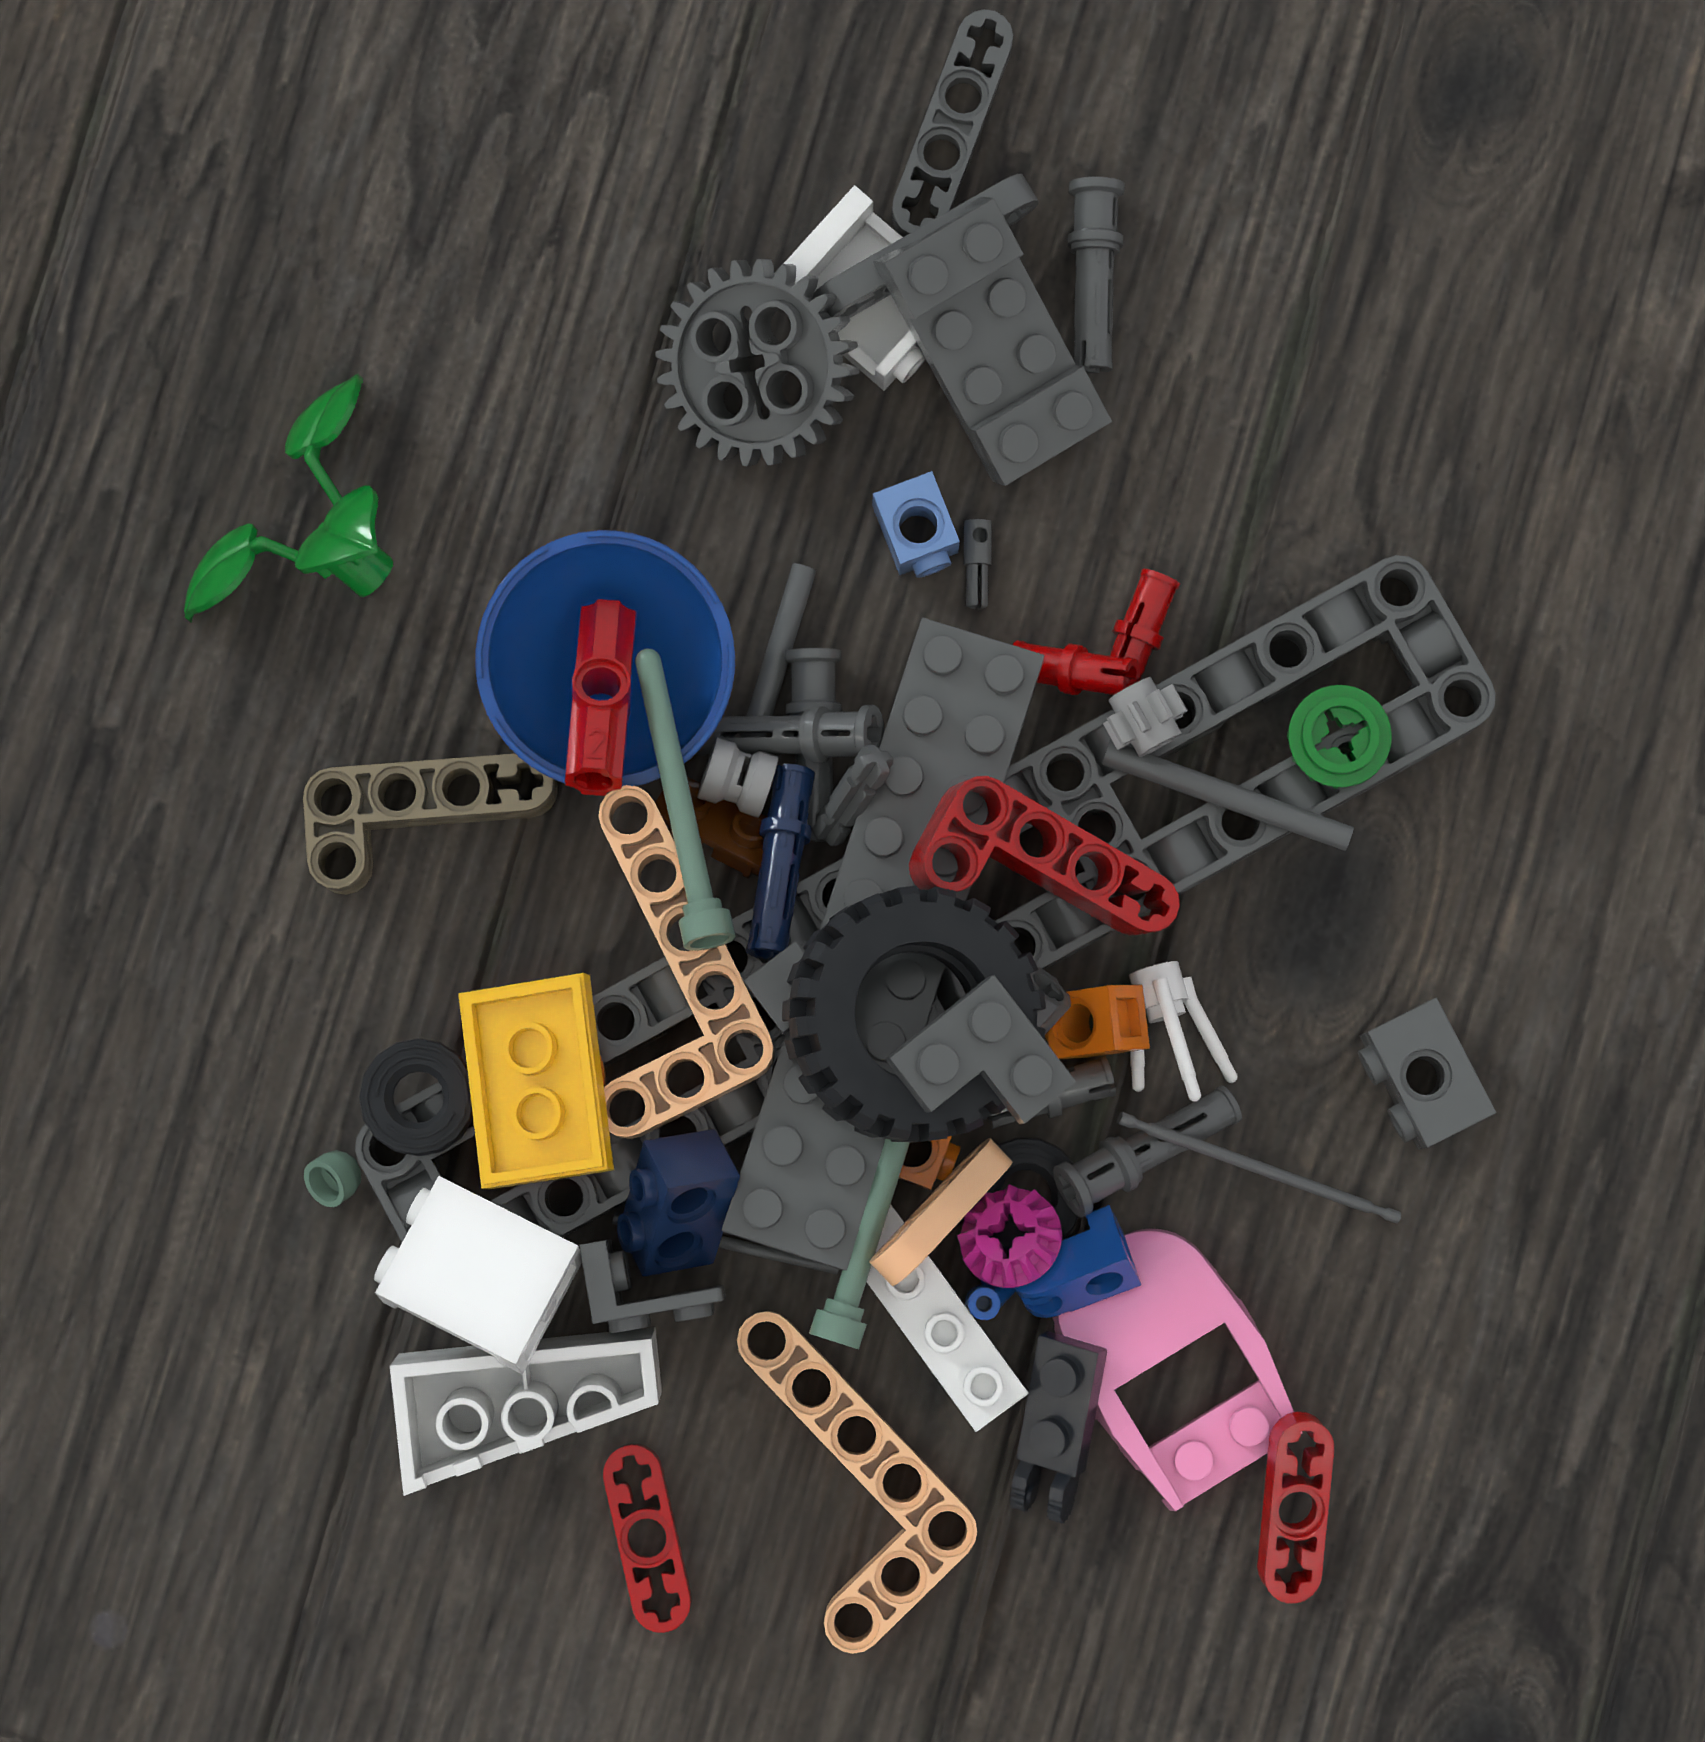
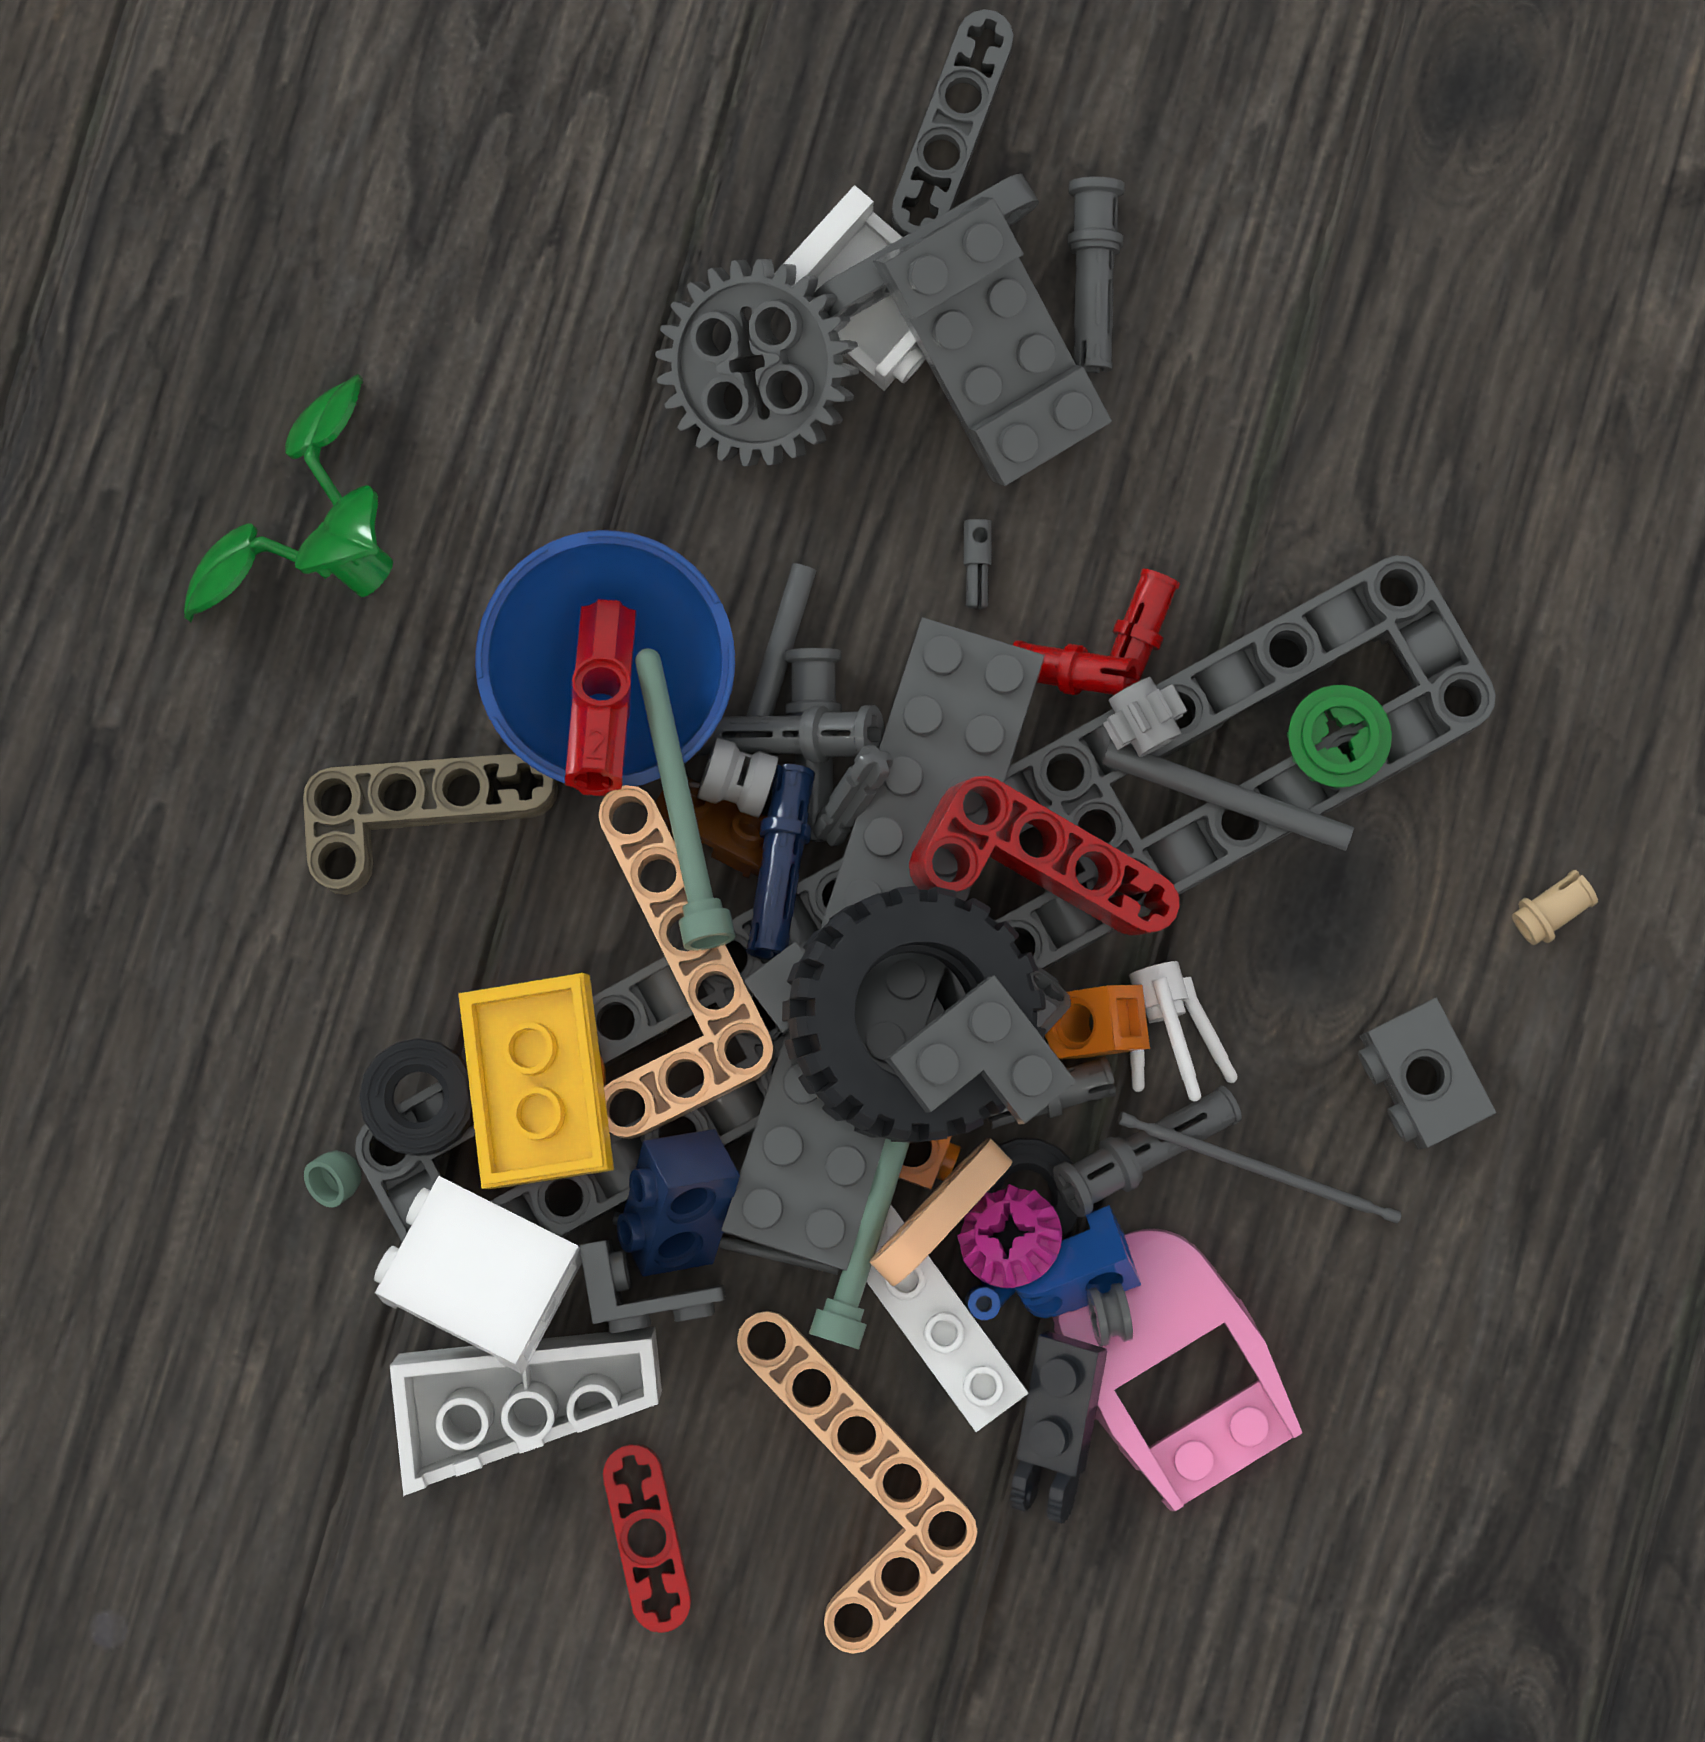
medium blue brick [872,471,960,578] -> none
red beam [1257,1412,1334,1604] -> none
none -> dark grey bush [1087,1282,1133,1347]
none -> tan pin [1512,870,1598,945]

